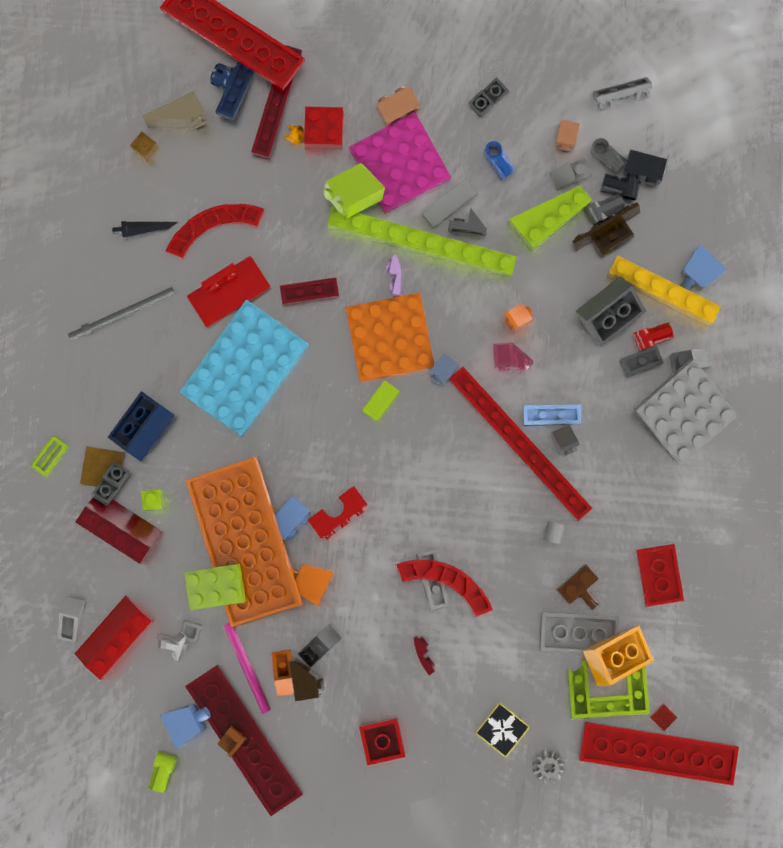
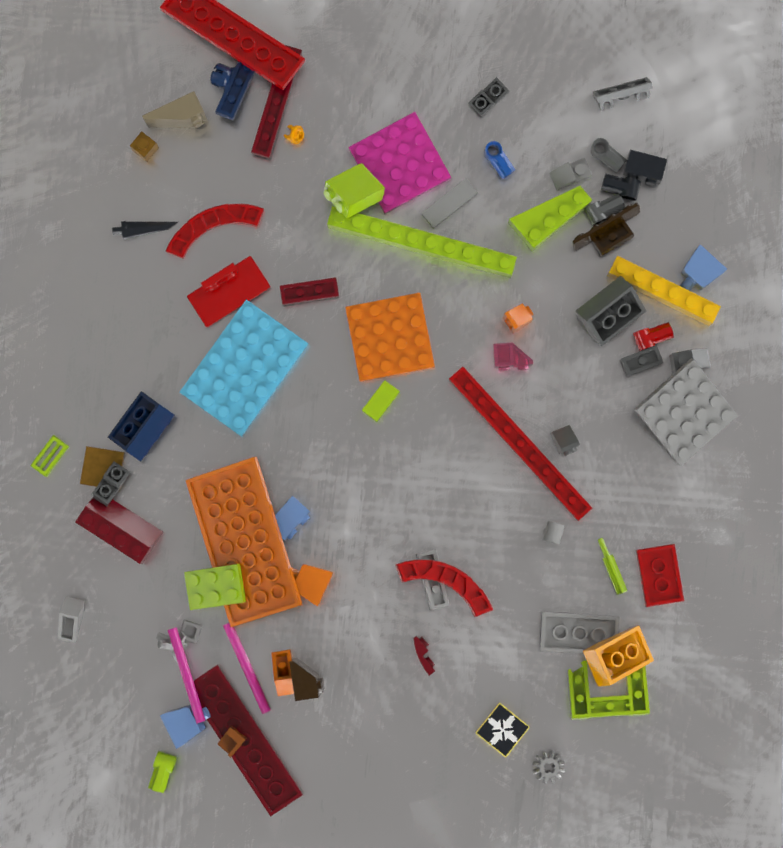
dark grey bar [68,287,175,341] -> none
red slope [74,595,155,680] -> none
lime brick [141,489,164,511] -> none
dark grey slope [298,624,342,668] -> none
red brick [304,106,344,150] -> none
red arch [307,486,368,540] -> none
red brick [359,717,406,766] -> none
nougat brick [376,86,421,126] -> none
lavender slope [386,254,402,297] -> none
sand blue brick [429,353,459,385] -> none
dark grey slope [448,208,487,236] -> none
light blue plate [523,404,582,425] -> none
nougat brick [555,119,580,151] -> none
reddish brown brick [555,564,601,610] -> none
red plate [579,722,739,786] -> none
clear red tile [650,704,677,731] -> none
none -> dark pink piece [168,627,206,724]
none -> lime axle [598,538,628,595]

